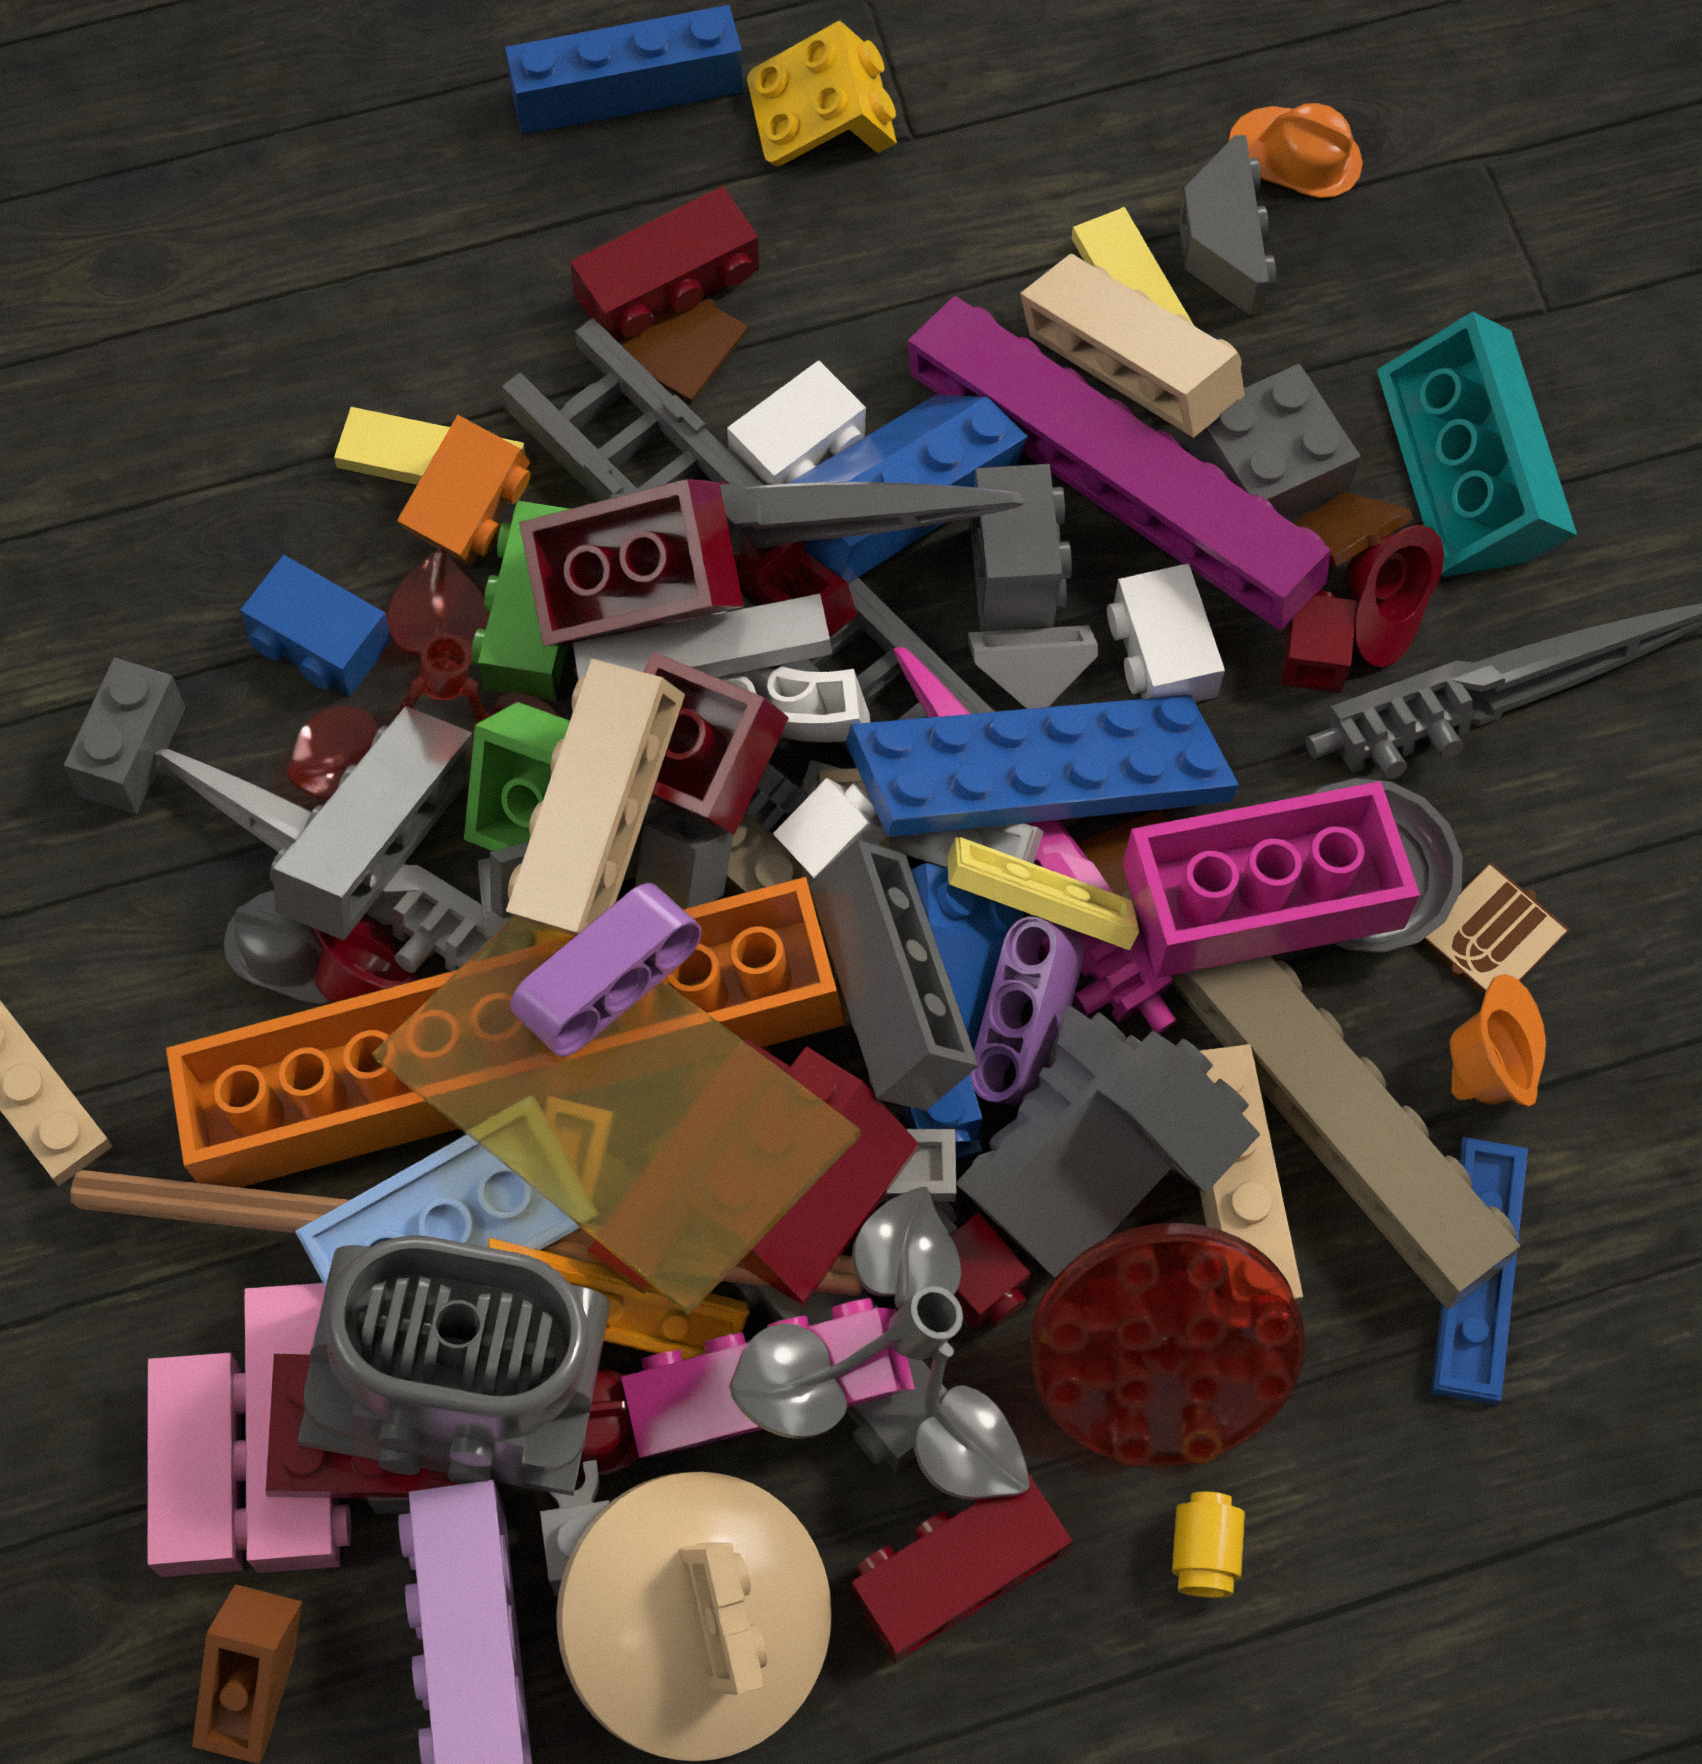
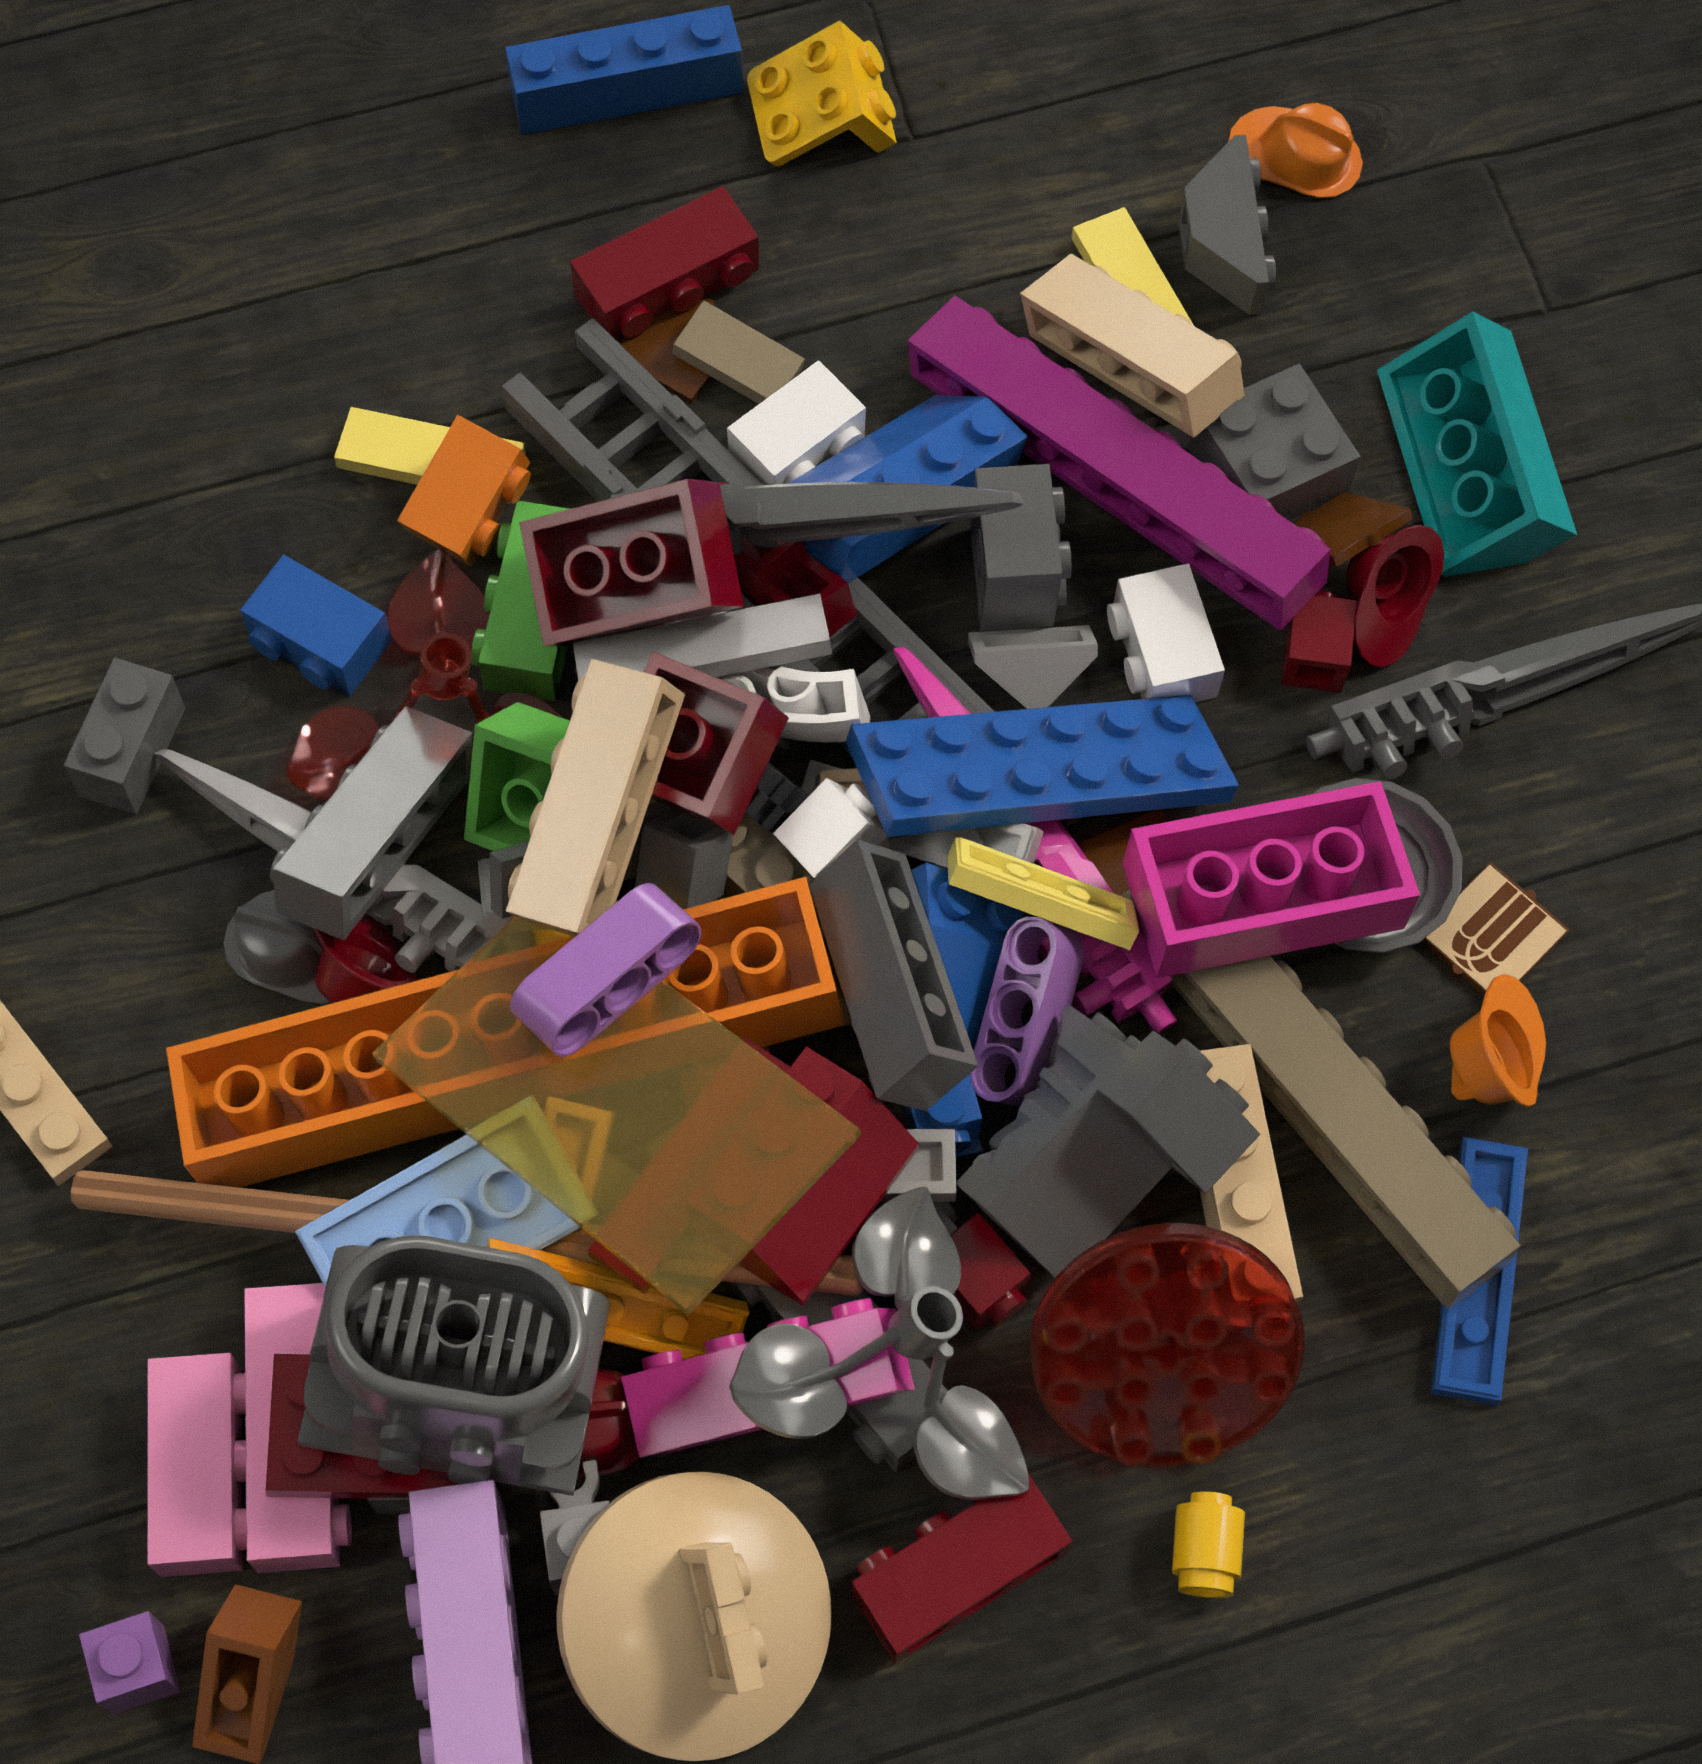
none -> medium lavender brick [79,1611,181,1715]
none -> dark tan tile [672,300,805,404]

